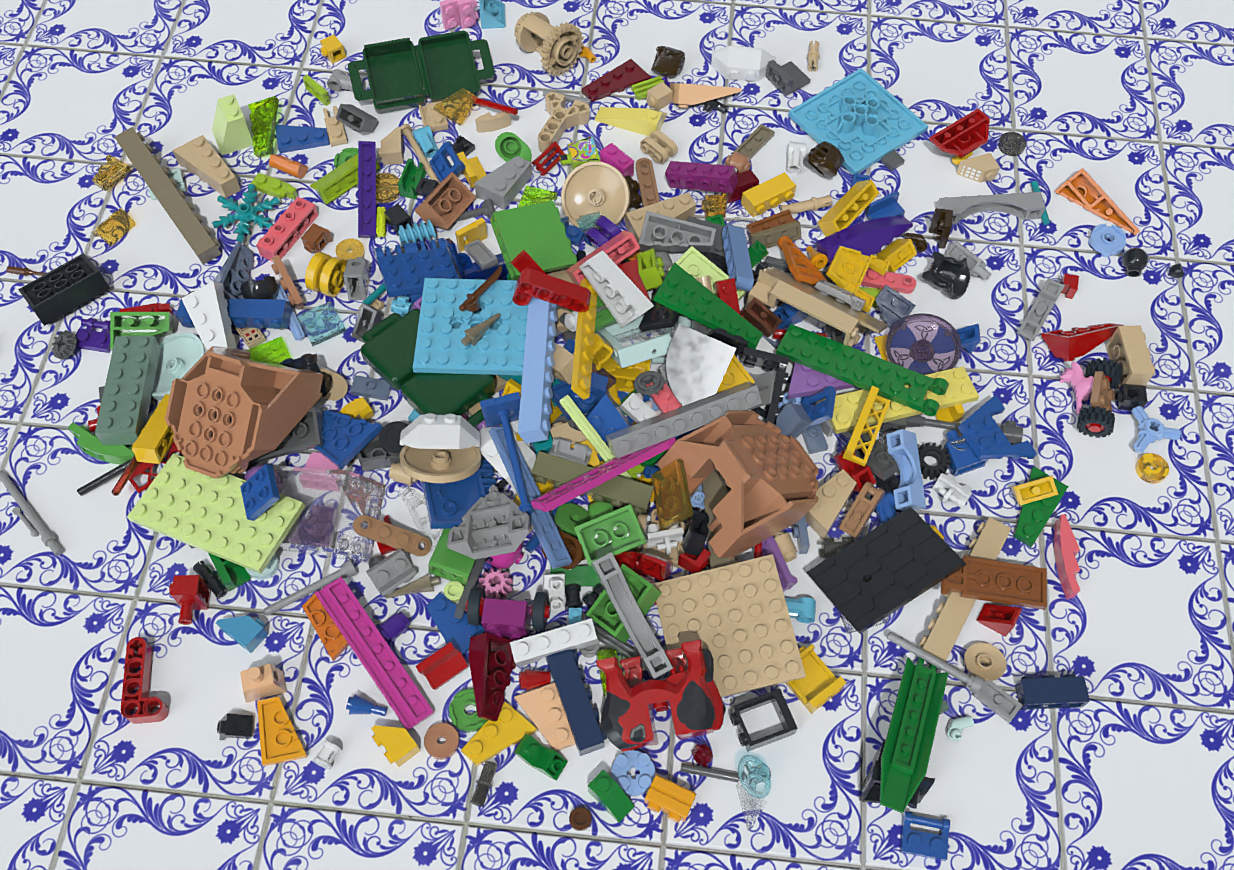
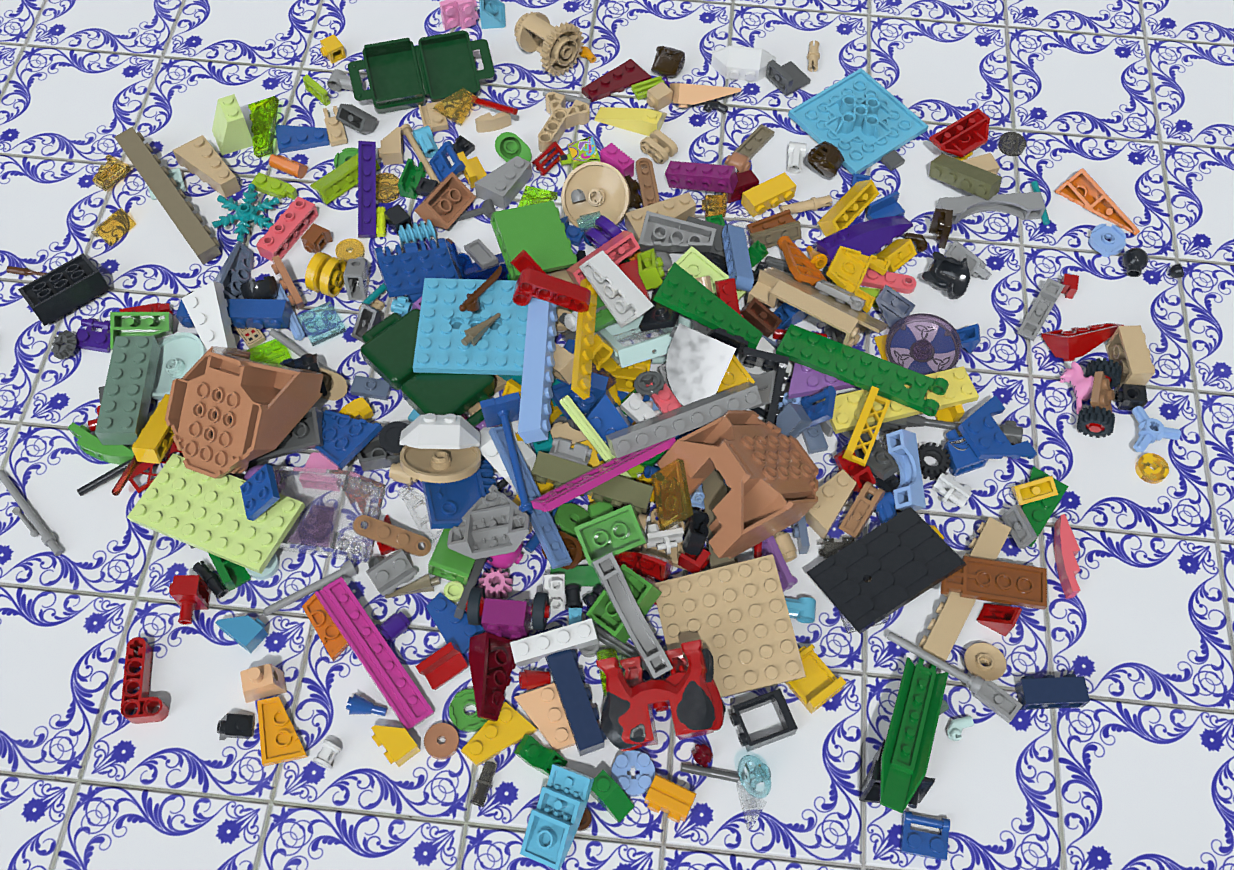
yellow piece [455,218,488,252] -> none
none -> light grey bar [269,329,331,371]
none -> medium azure slope [520,764,594,870]
none -> light grey hinge [571,189,586,203]
none -> olive brick [929,153,1002,200]
none -> light grey plate [1001,504,1038,549]

